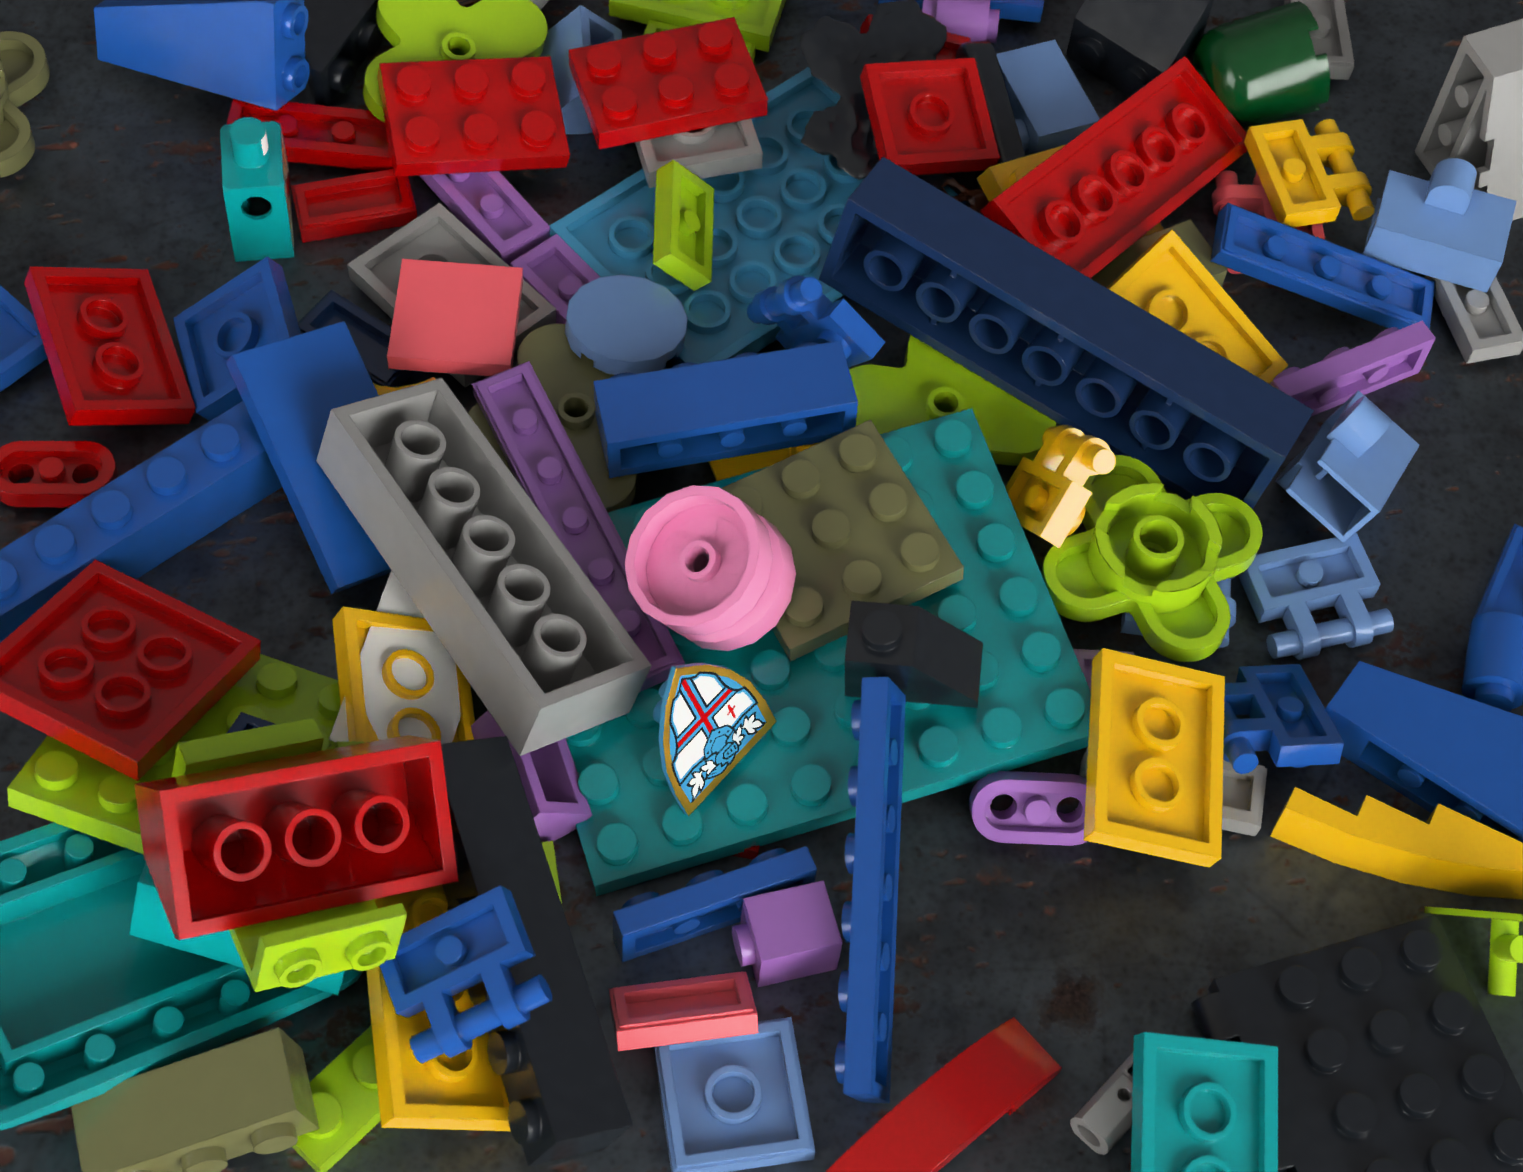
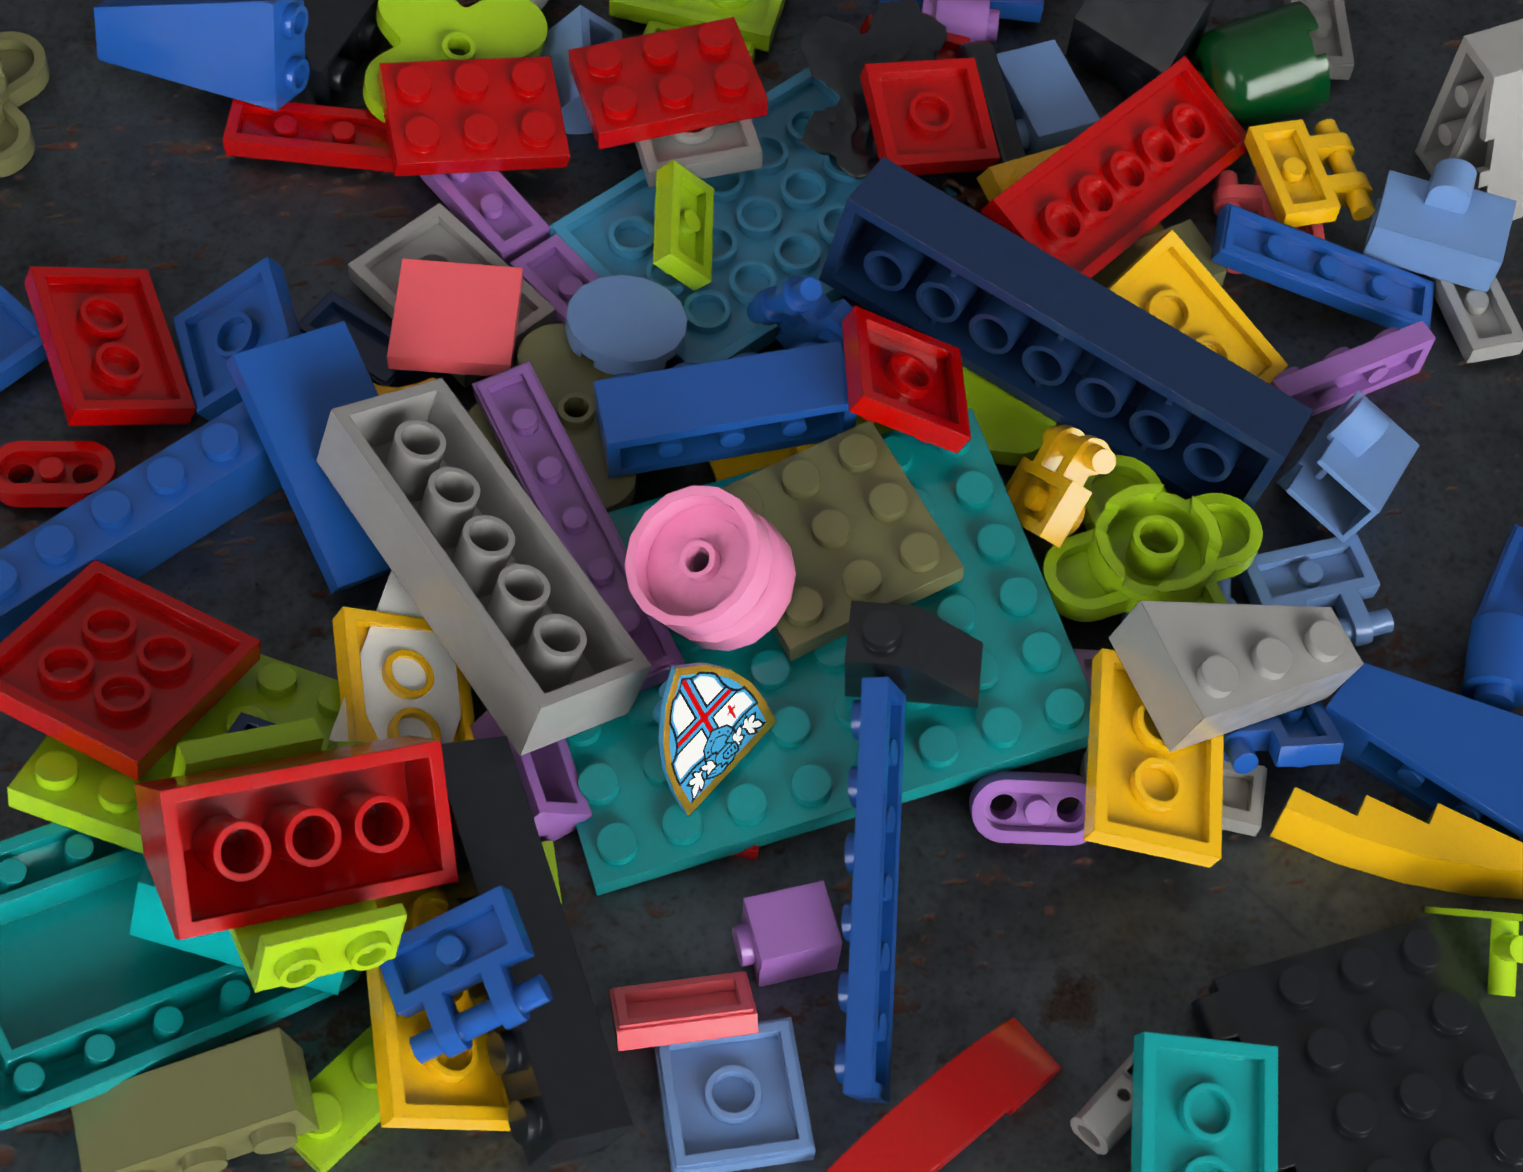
teal torso [220,117,295,262] -> none
red tile [290,169,417,243] -> none
blue plate [613,846,817,963] -> none
none -> red plate [842,306,971,454]
none -> light grey wedge [1108,601,1363,753]

